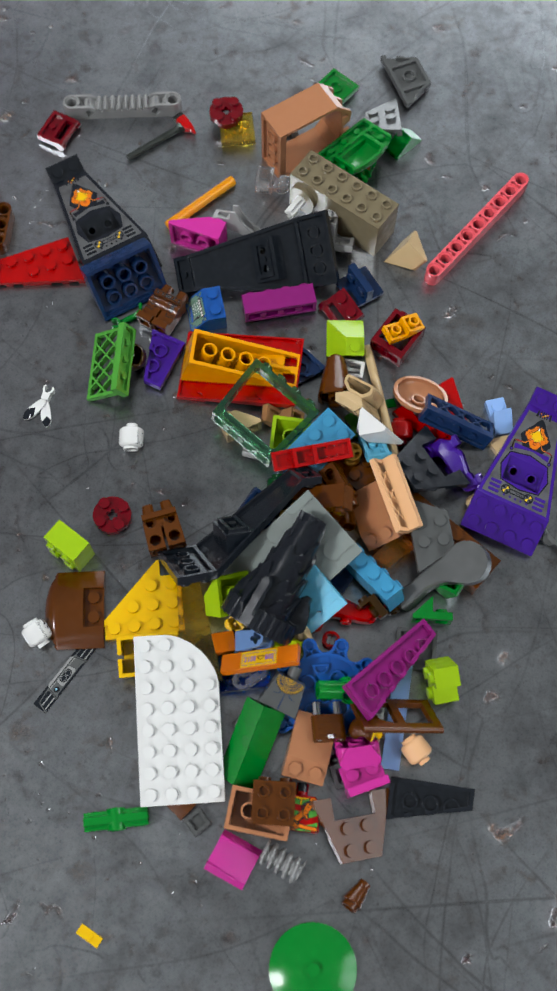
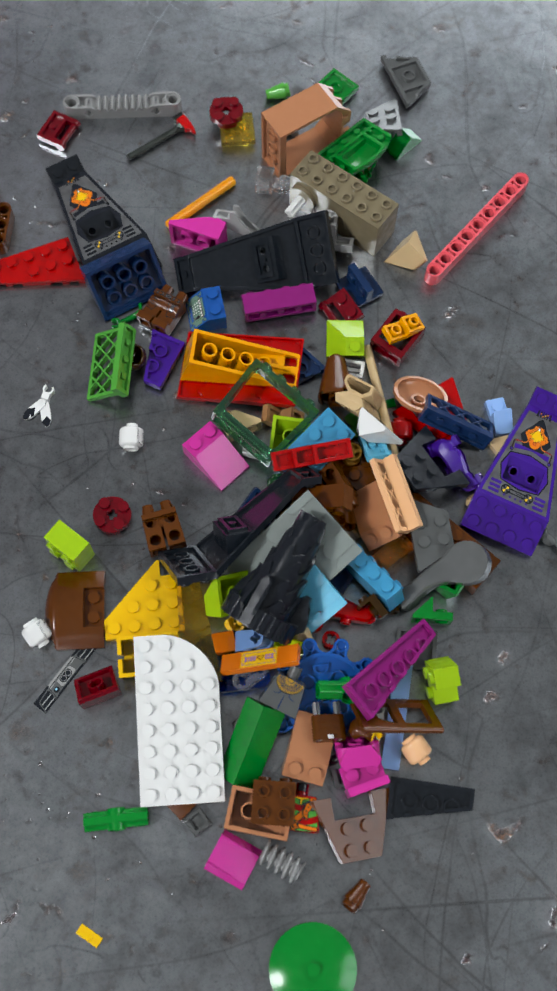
none -> dark red slope [74,665,122,709]
none -> dark pink slope [182,421,249,491]
none -> bright green cone [265,82,291,100]

